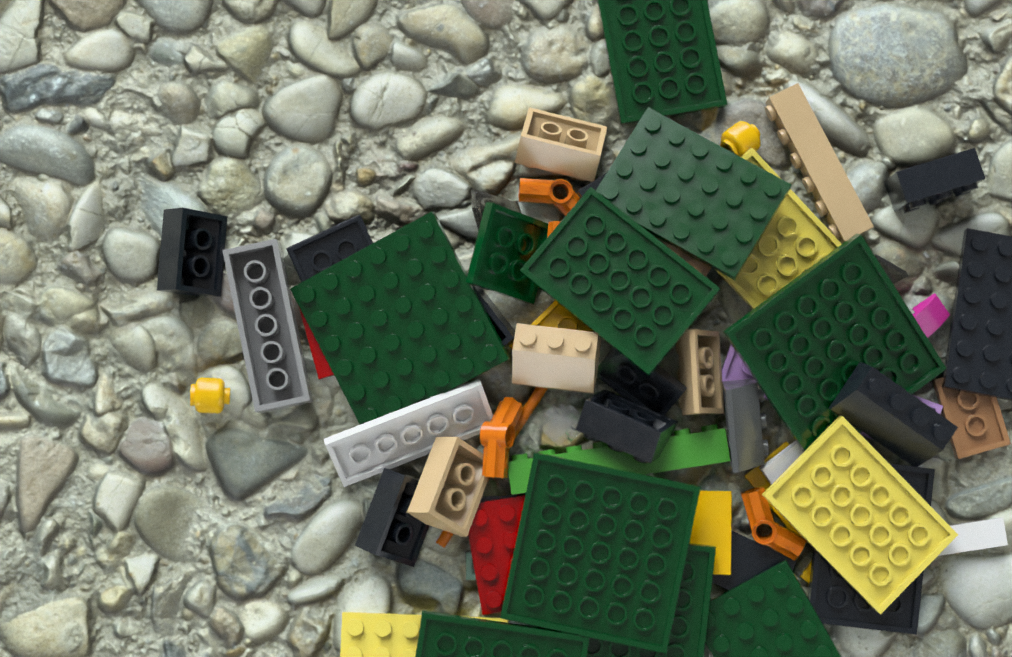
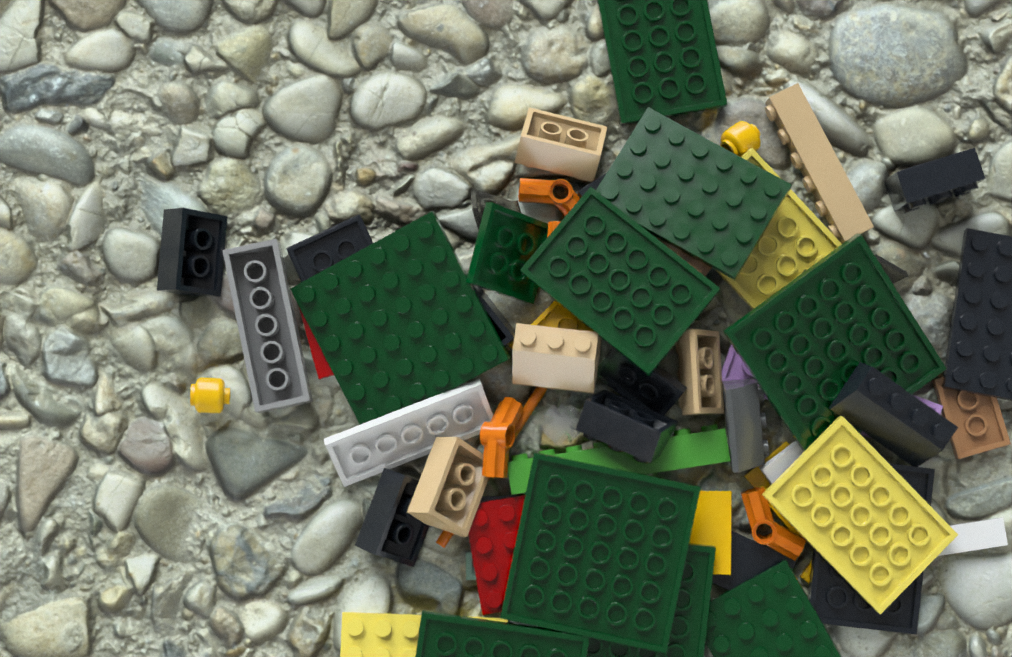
dark pink slope [912,293,950,338] -> none

